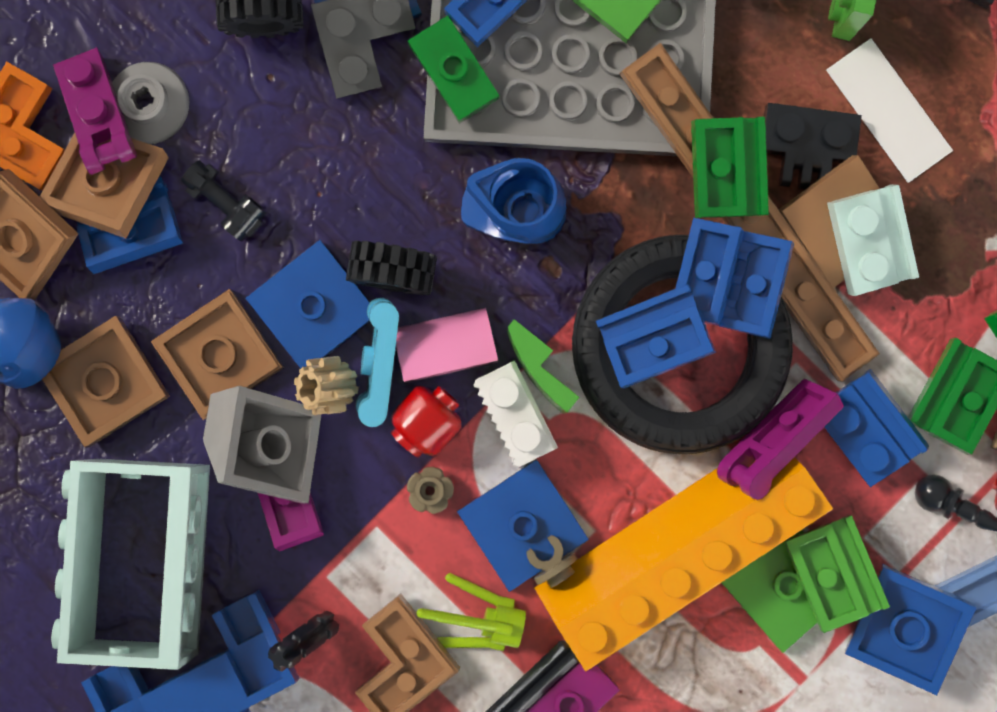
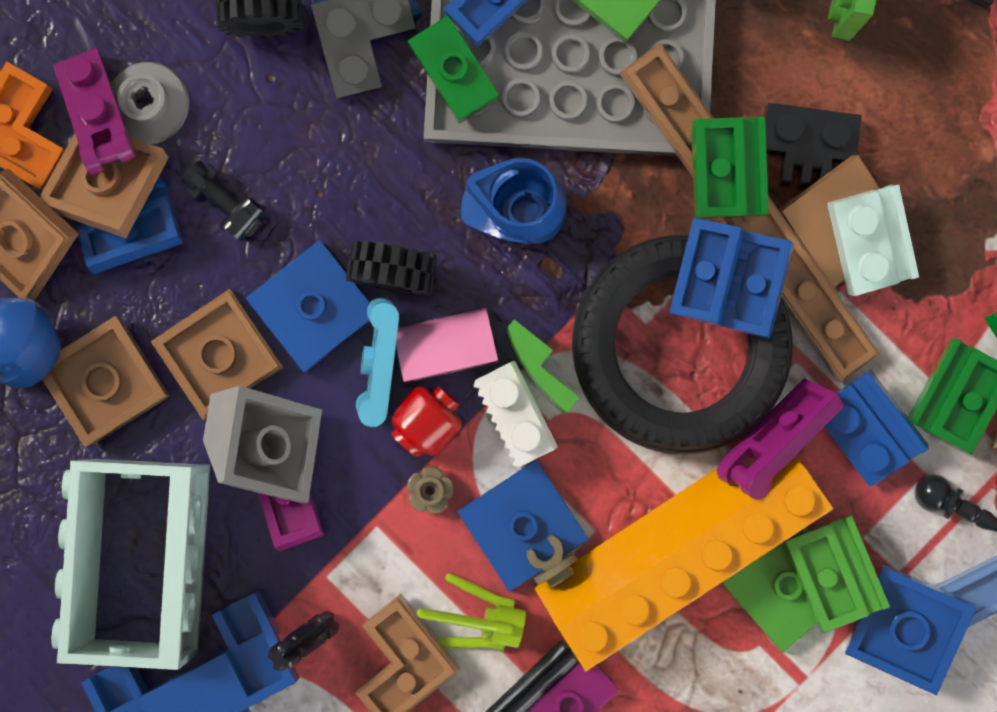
tan gear [294,356,359,415] -> none
blue plate [596,284,716,388] -> none
white sticker [826,38,953,183] -> none

